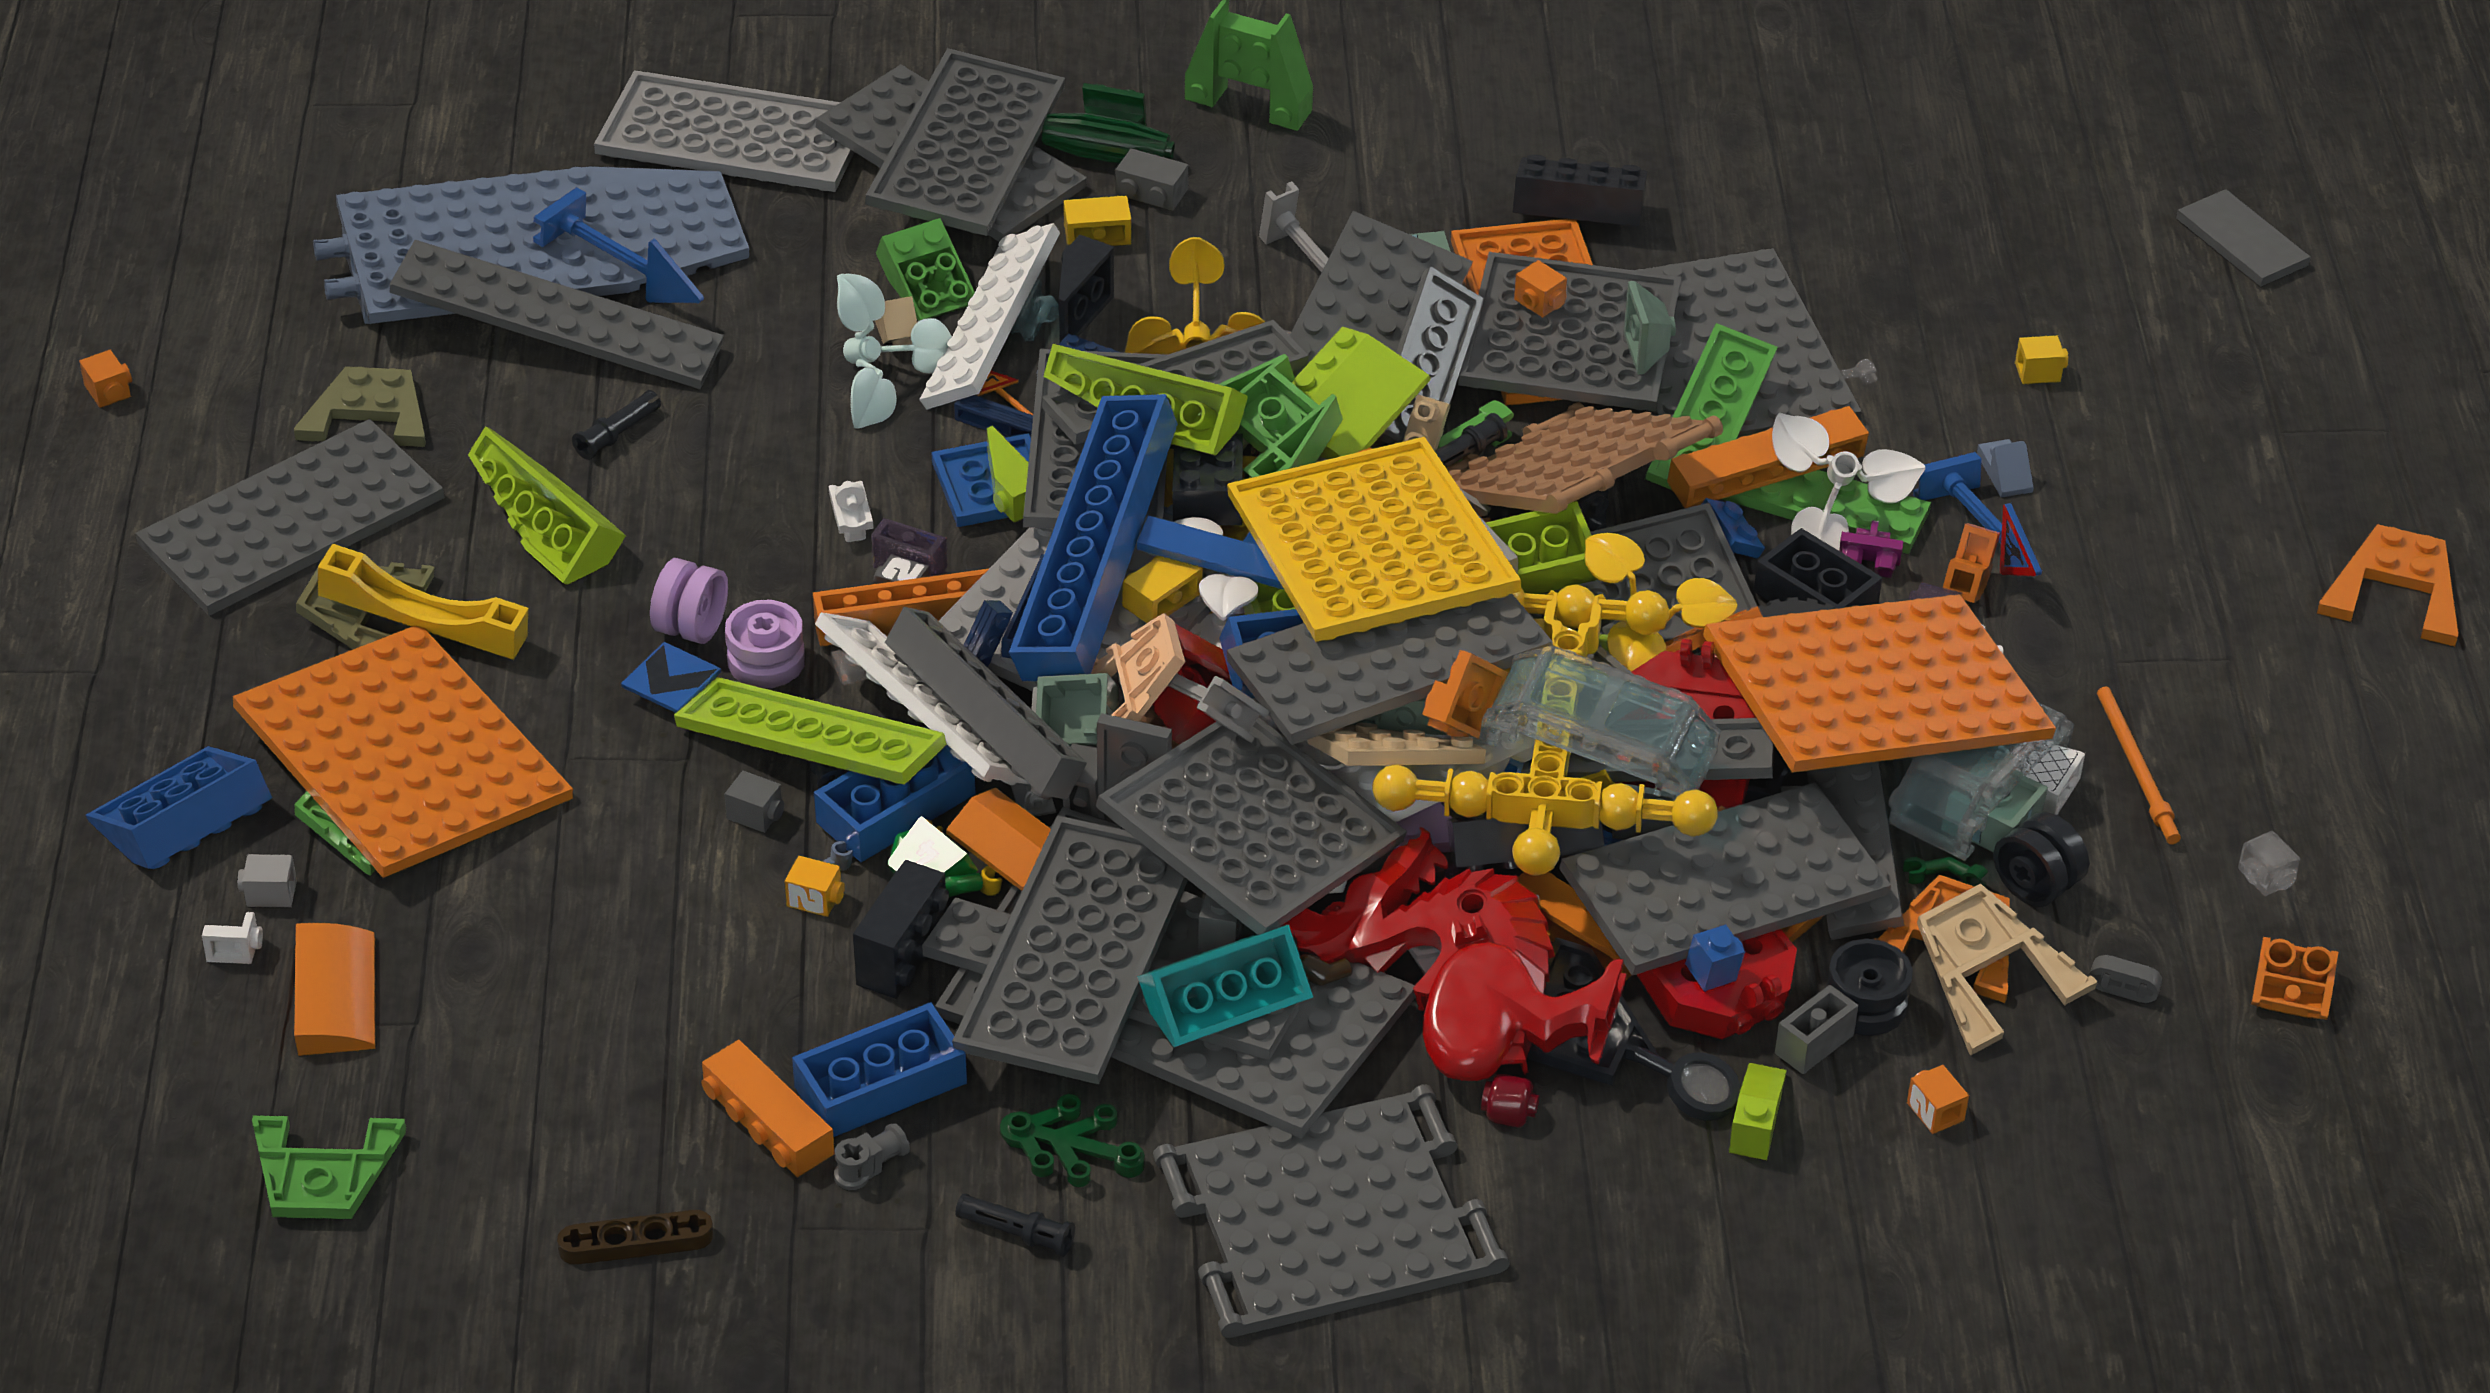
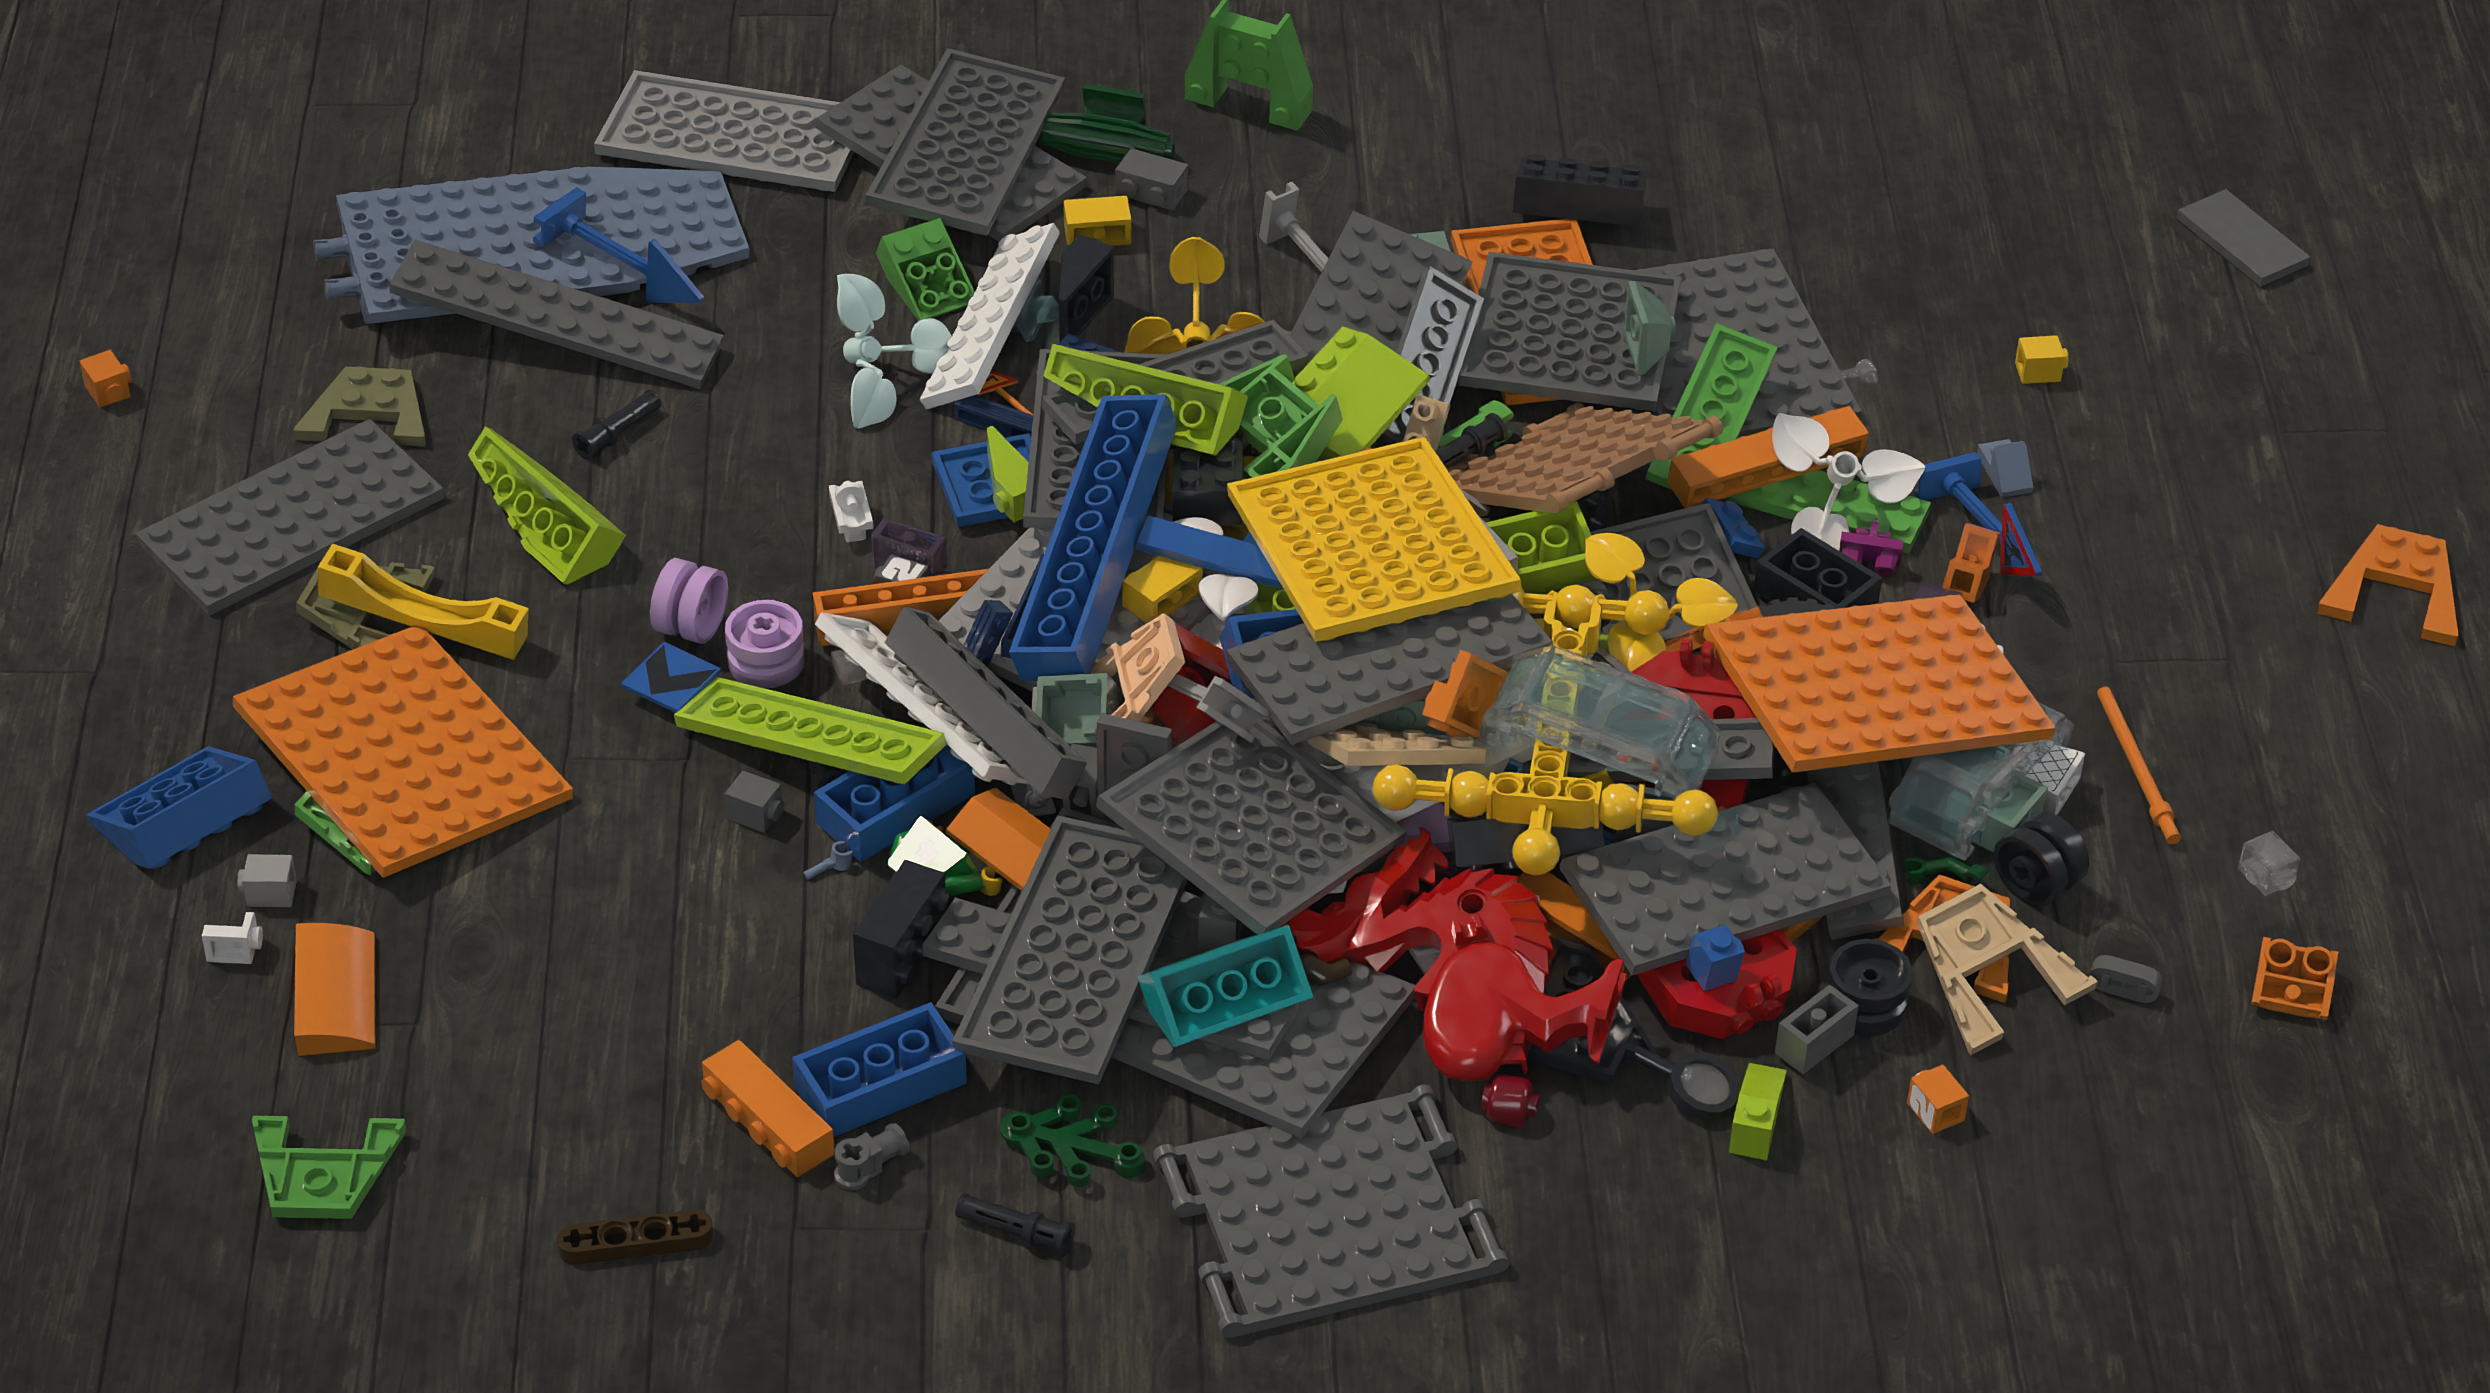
light orange brick [784,856,845,917] -> none
tan slope [875,296,917,345] -> none
orange brick [1514,260,1567,318] -> none

